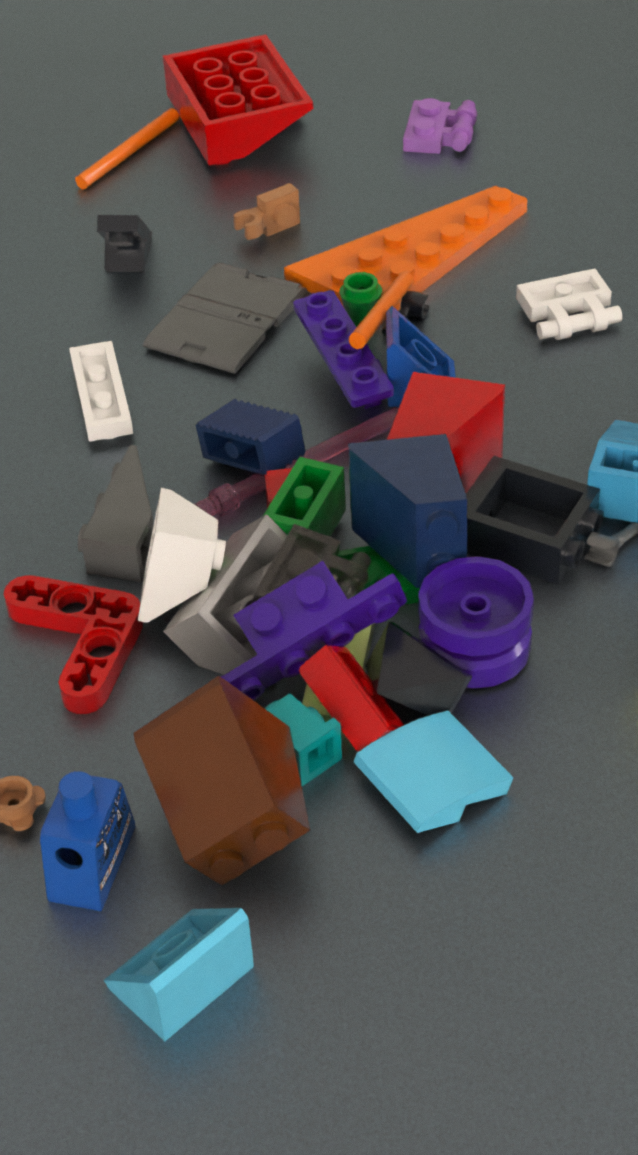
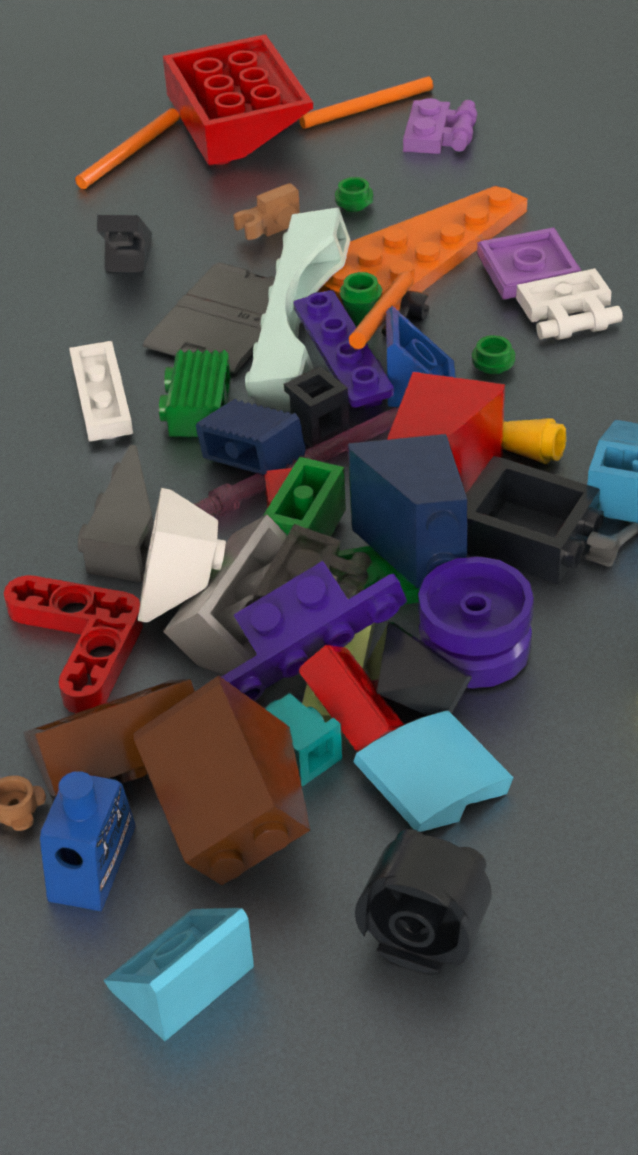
none -> reddish brown slope [23,679,195,797]
none -> green brick [159,349,231,437]
none -> light aqua arch [245,207,350,412]
none -> black brick [284,366,349,449]
none -> orange bar [299,76,433,129]
none -> green plate [335,177,374,212]
none -> black brick [355,829,492,973]
none -> green plate [472,335,515,375]
none -> medium lavender plate [477,228,582,300]
none -> yellow cone [503,418,566,464]

